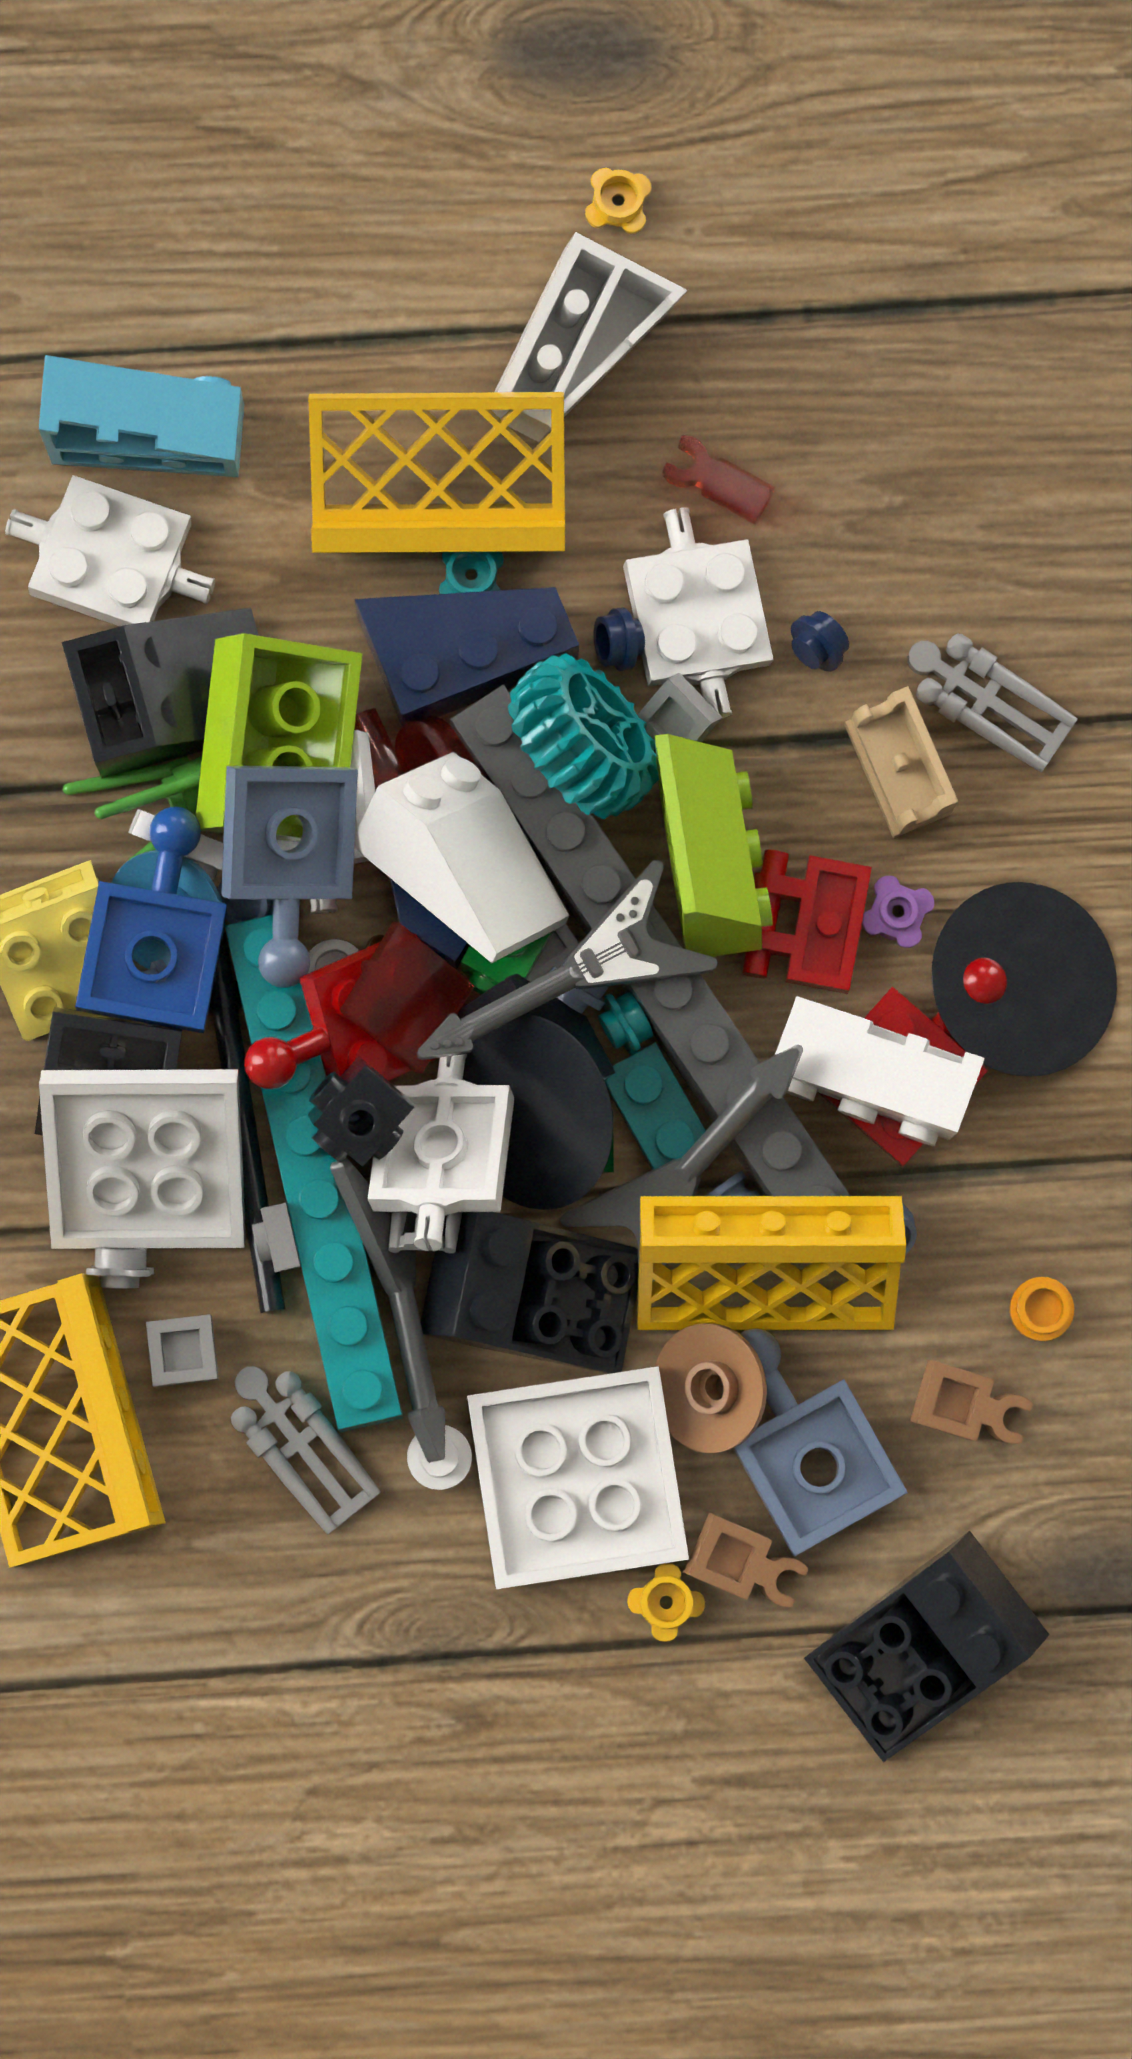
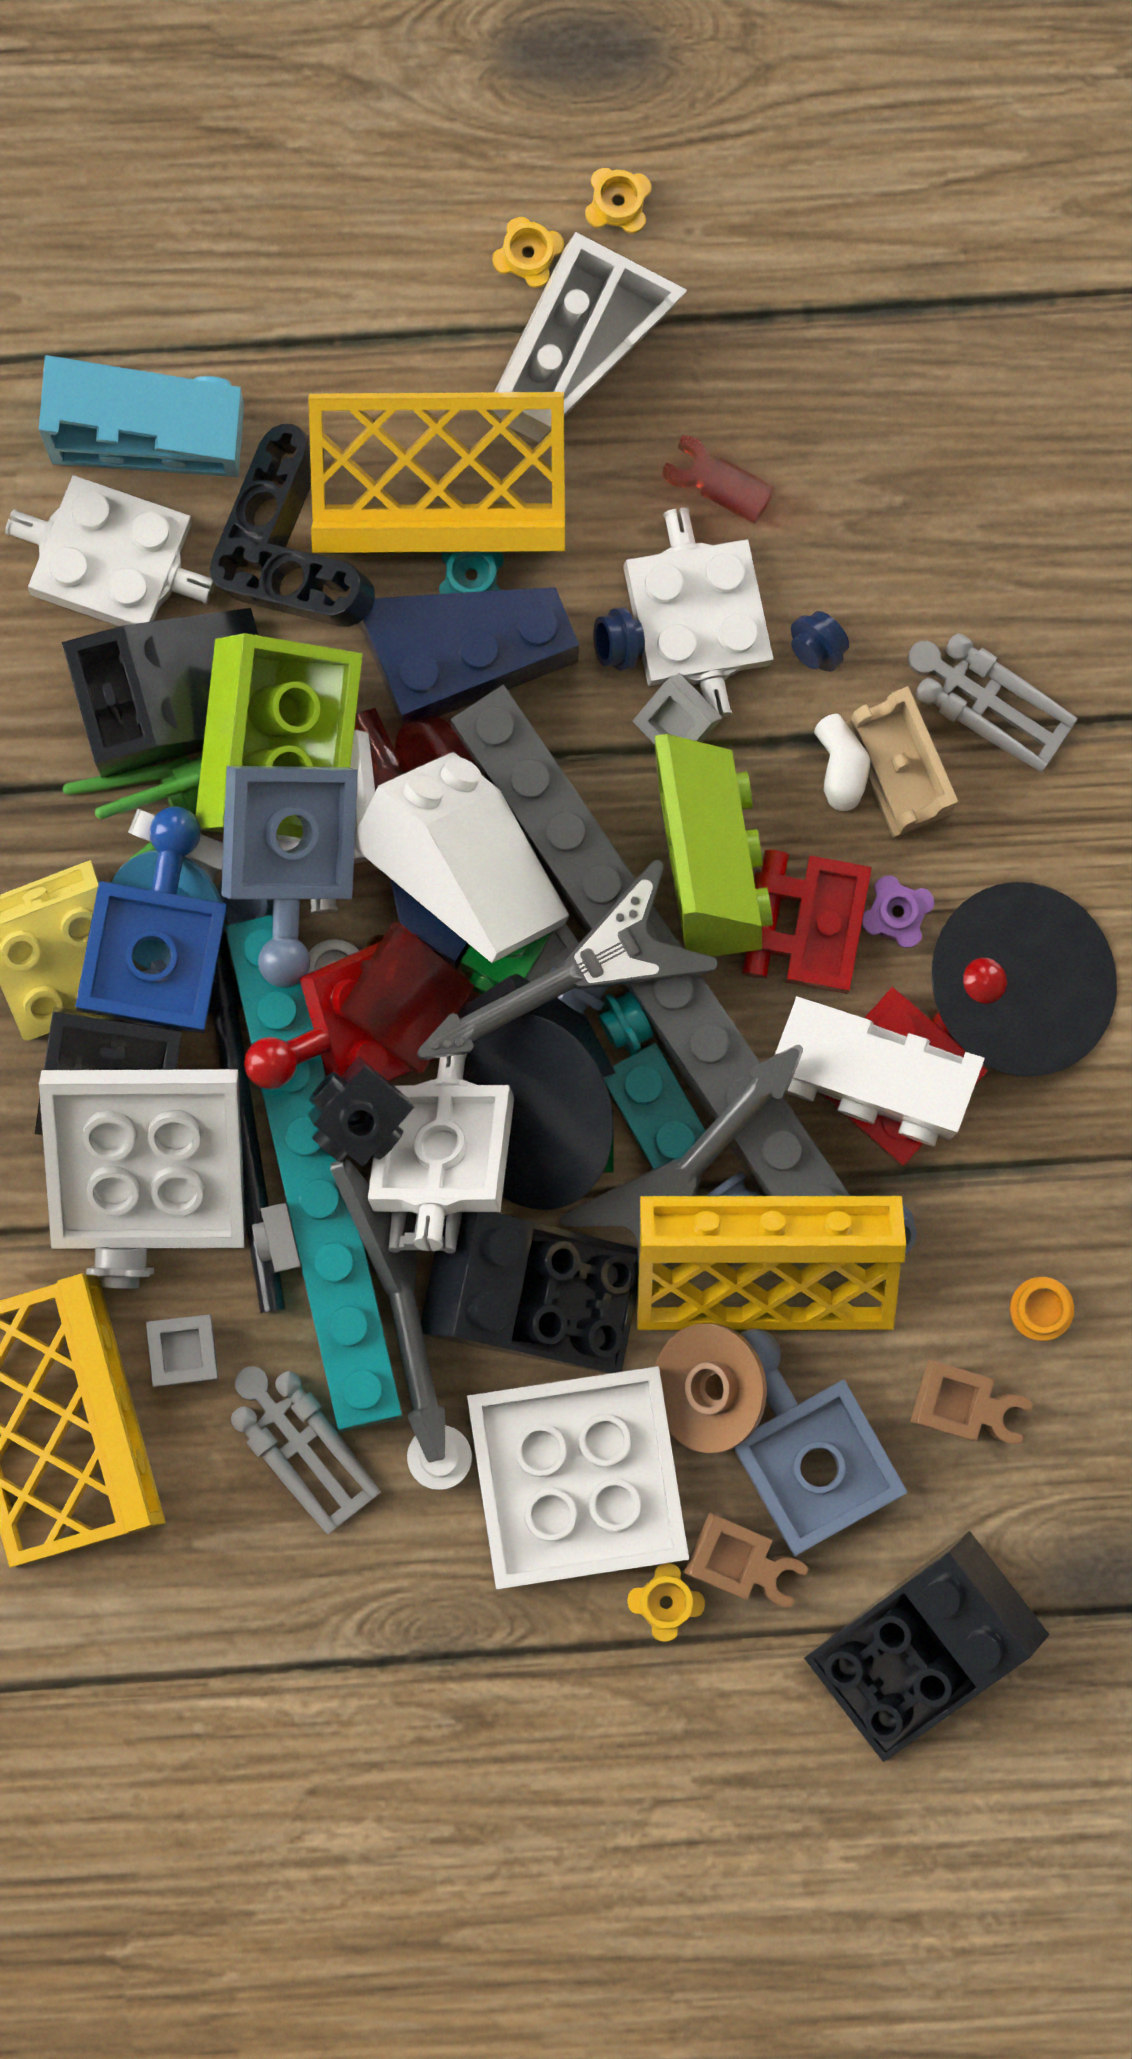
teal gear [507,653,659,819] -> none
none -> black beam [210,424,375,627]
none -> yellow plate [492,217,564,288]
none -> white arm [814,714,871,811]

